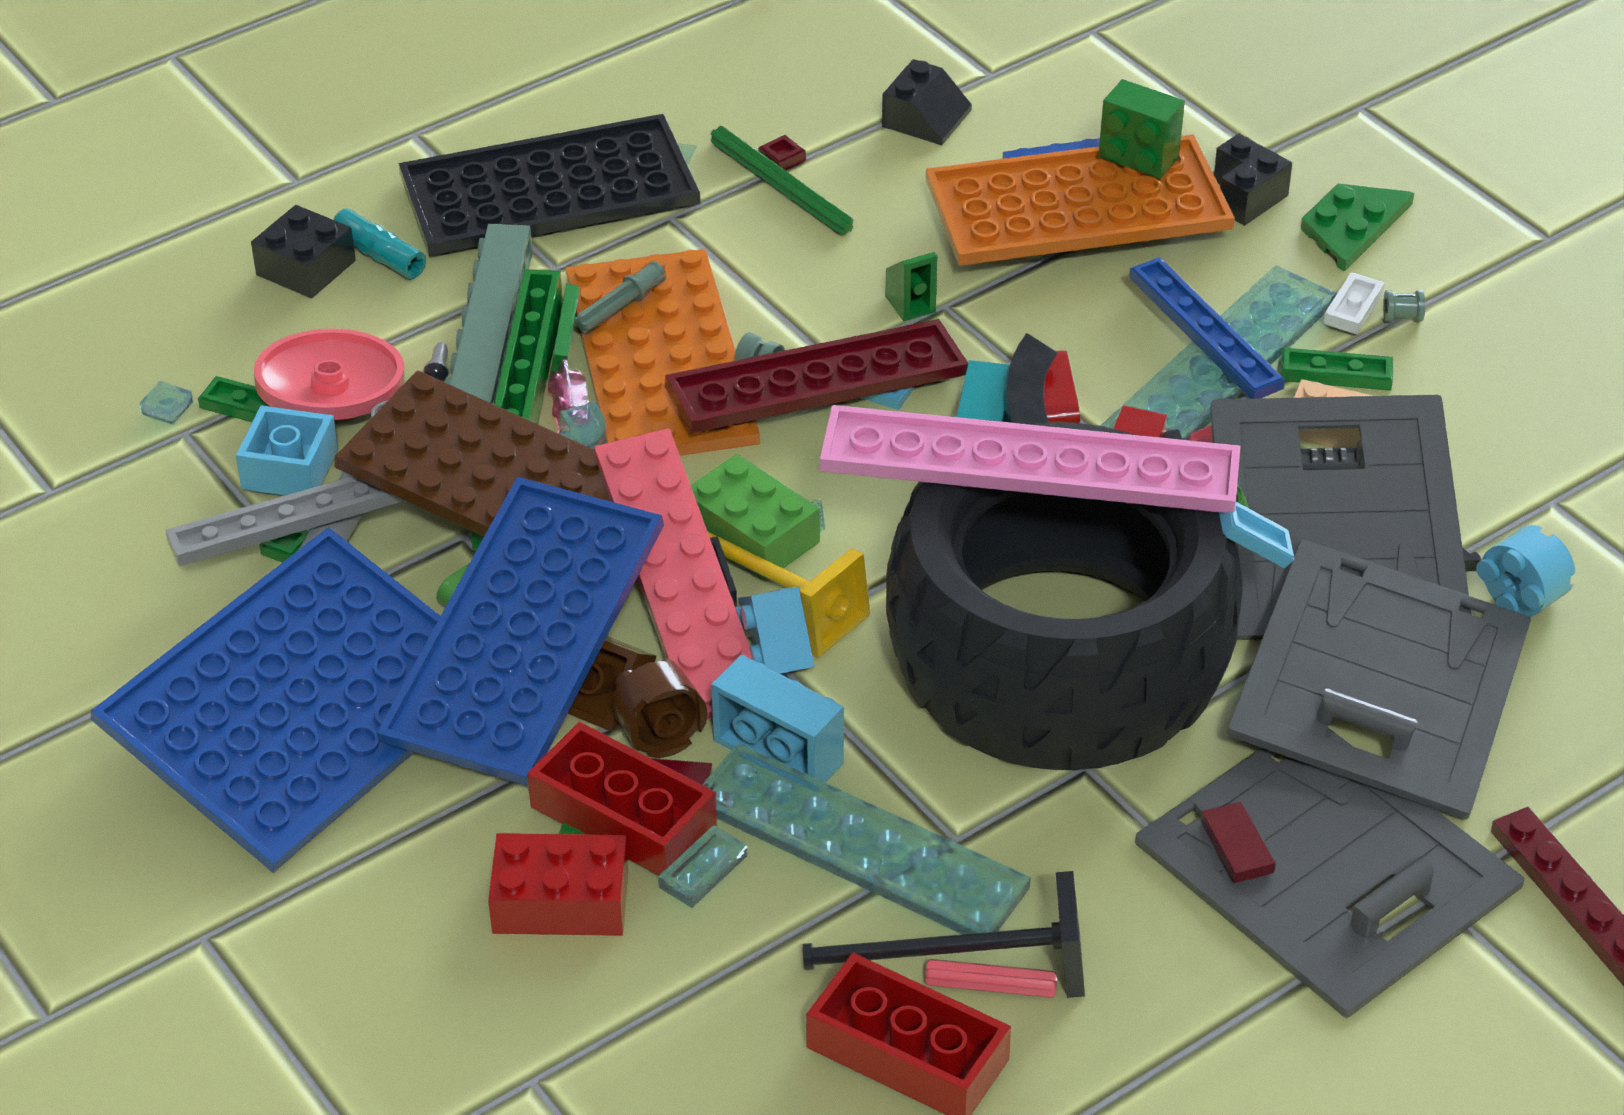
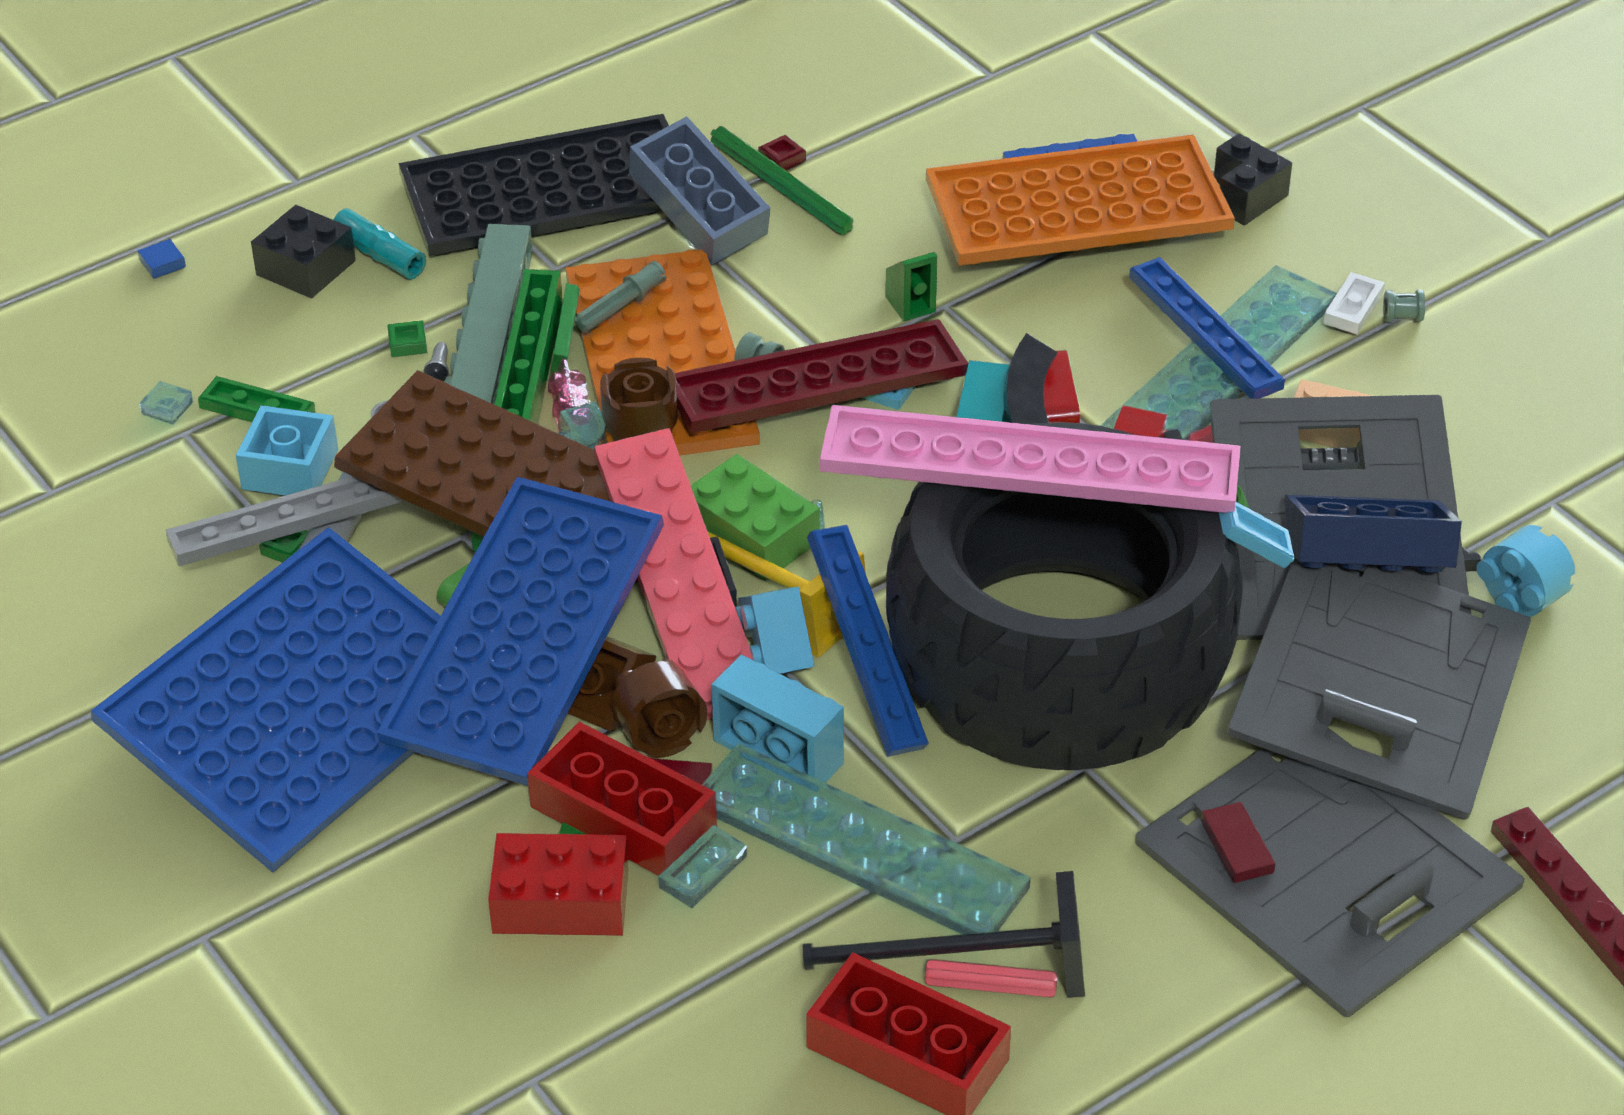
coral dish [254,329,404,420] -> none
black slope [882,59,972,145] -> none
green brick [1098,79,1185,179] -> none
green tile [1280,347,1393,391] -> none
green wing [1301,183,1414,271] -> none
none -> blue tile [138,239,186,279]
none -> green tile [387,320,428,357]
none -> reddish brown brick [600,358,678,441]
none -> sand blue brick [629,116,771,265]
none -> blue tile [807,525,929,757]
none -> dark blue slope [1284,494,1462,572]

